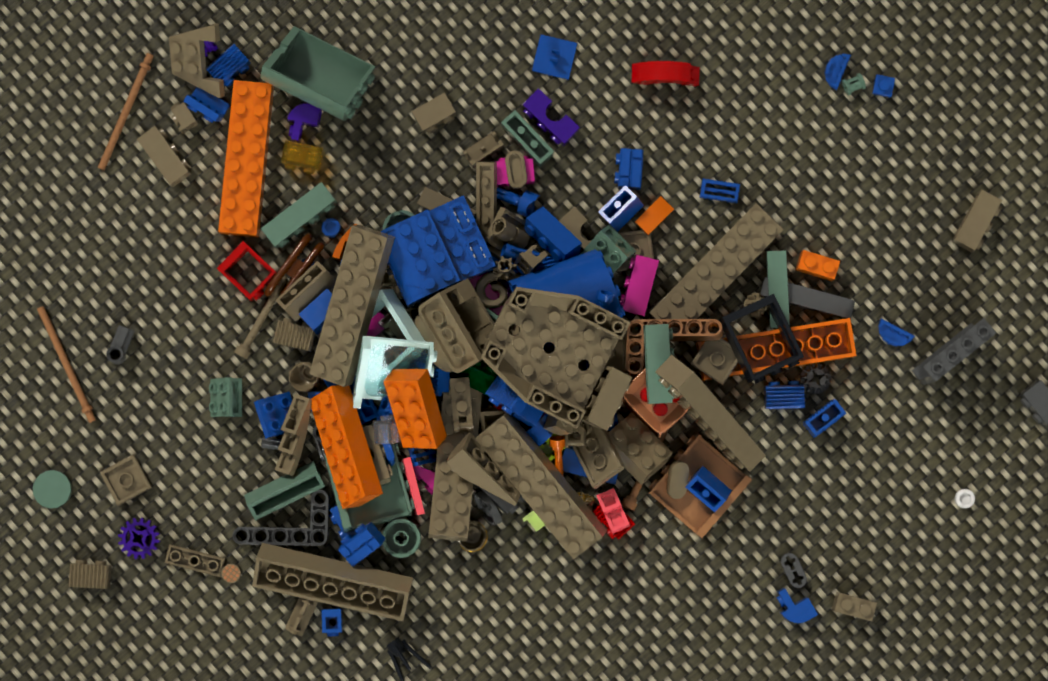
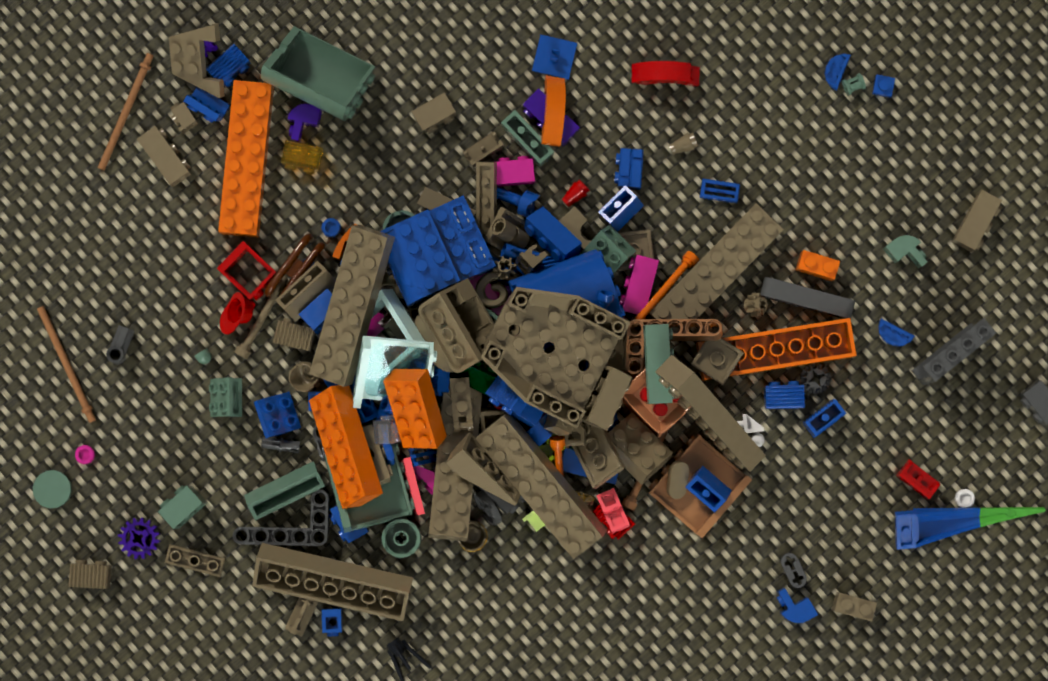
dark tan tile [100,454,153,506] -> none
tile [221,564,241,583] -> none
sand green brick [261,182,337,249] -> none
dark tan slope [275,394,312,477] -> none
blue brick [338,522,385,567] -> none
dark tan tile [505,150,527,189] -> none
orange slope [635,196,674,236] -> none
black window [718,294,804,384] -> none
sand green tile [766,251,790,328] -> none
none -> dark pink tile [75,445,95,464]
none -> sand green brick [158,485,208,529]
none -> sand green hinge [194,348,211,364]
none -> red piece [220,292,255,335]
none -> orange slope [541,75,566,147]
none -> red cone [562,179,590,207]
none -> orange piece [635,251,699,319]
none -> dark tan cone [669,133,699,155]
none -> white piece [737,414,765,447]
none -> sand green brick [883,235,928,269]
none -> blue plate [895,507,1046,550]
none -> red hinge [896,459,940,500]

